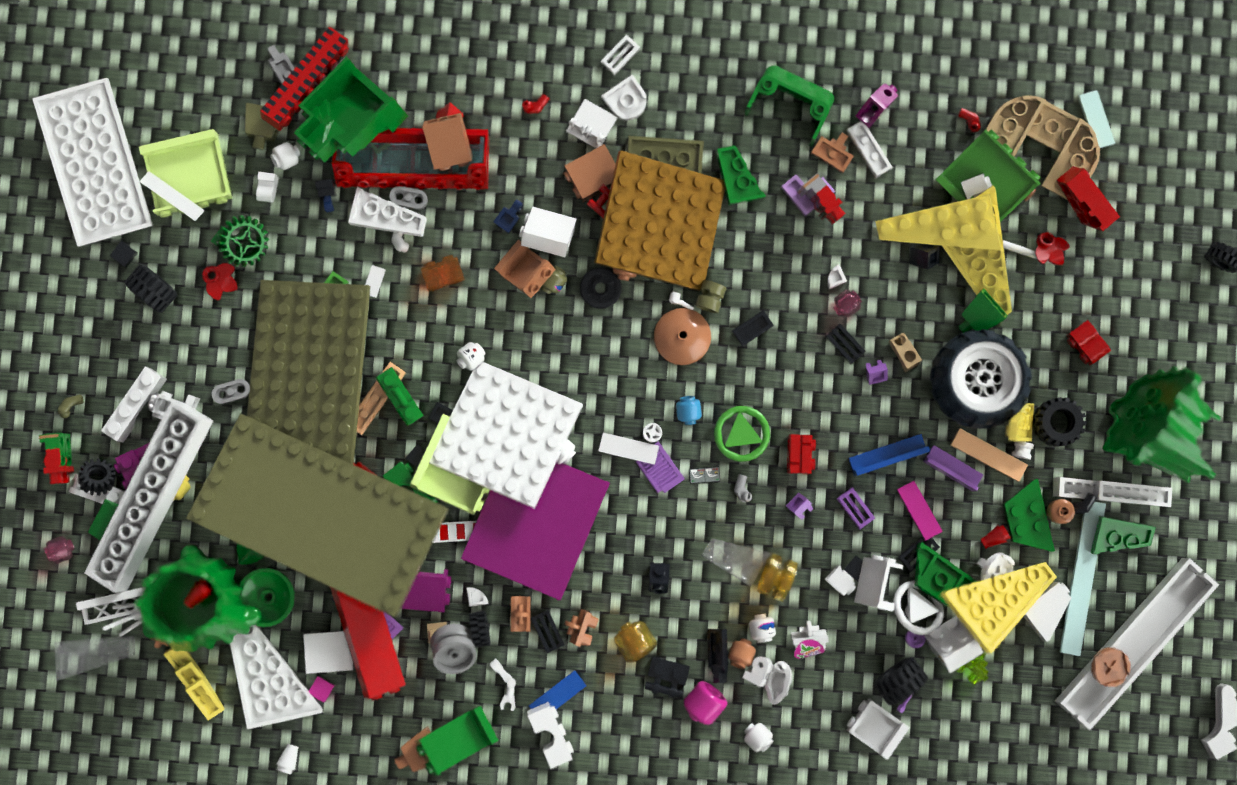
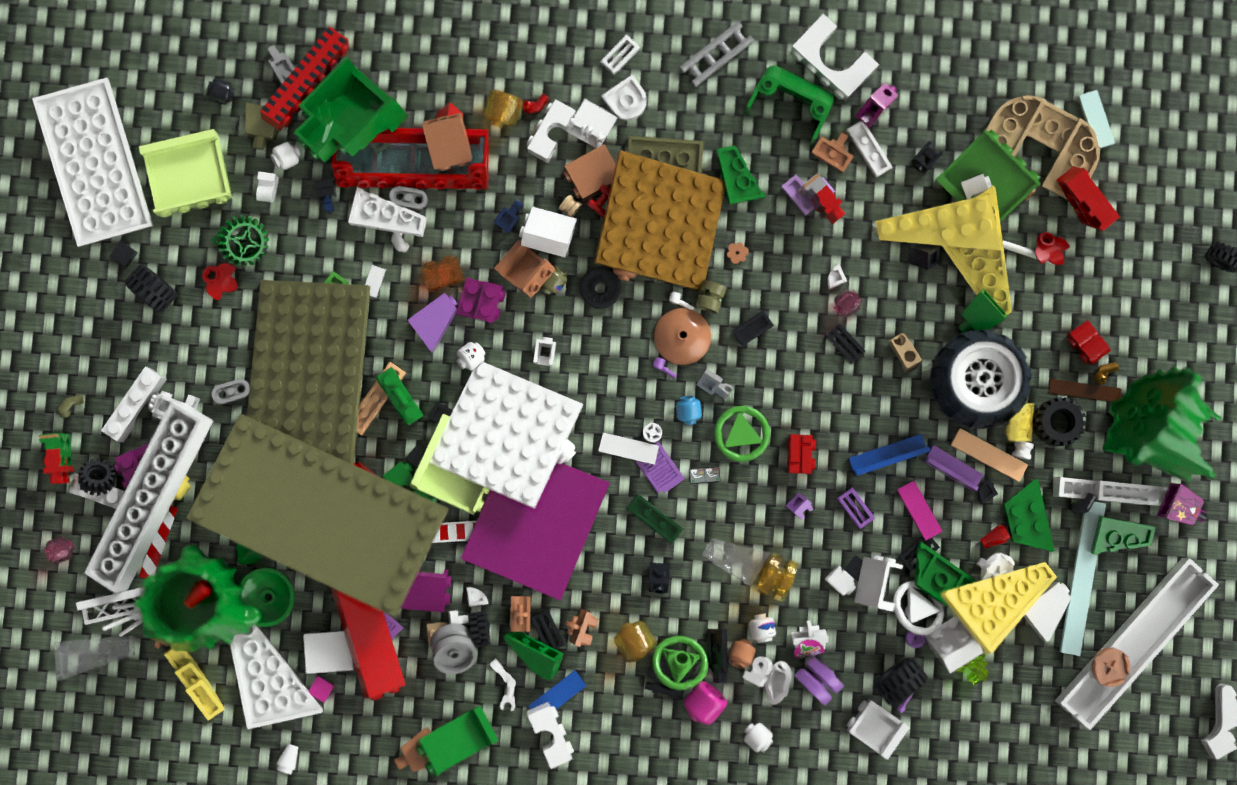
green slope [88,499,119,541] -> none
white sticker [140,171,204,221] -> none
light grey arm [734,474,752,503] -> none
medium lavender tile [866,360,888,385] -> none
red arm [958,108,981,133] -> none
nougat head [1047,499,1075,524] -> none
none -> sticker [139,505,178,579]
none -> black head [206,78,235,105]
none -> medium lavender slope [408,293,457,352]
none -> white tile [448,610,468,624]
none -> magenta plate [456,277,506,325]
none -> clear yellow head [483,89,523,128]
none -> green slope [504,631,564,681]
none -> white arch [526,99,576,163]
none -> white window [533,337,556,367]
none -> tan wheel [559,194,582,217]
none -> dark green tile [626,494,683,544]
none -> bright green piece [652,636,708,690]
none -> medium lavender hand [653,357,677,379]
none -> light grey bar [680,21,754,87]
none -> light grey plate [696,369,733,399]
none -> nougat plant [727,242,749,264]
none -> white arch [791,14,879,102]
none -> medium lavender wheel [794,656,844,706]
none -> black window [912,141,943,173]
none -> black tile [978,478,998,504]
none -> reddish brown sticker [1049,379,1121,402]
none -> pearl gold arm [1094,362,1119,385]
none -> magenta torso [1157,483,1207,525]

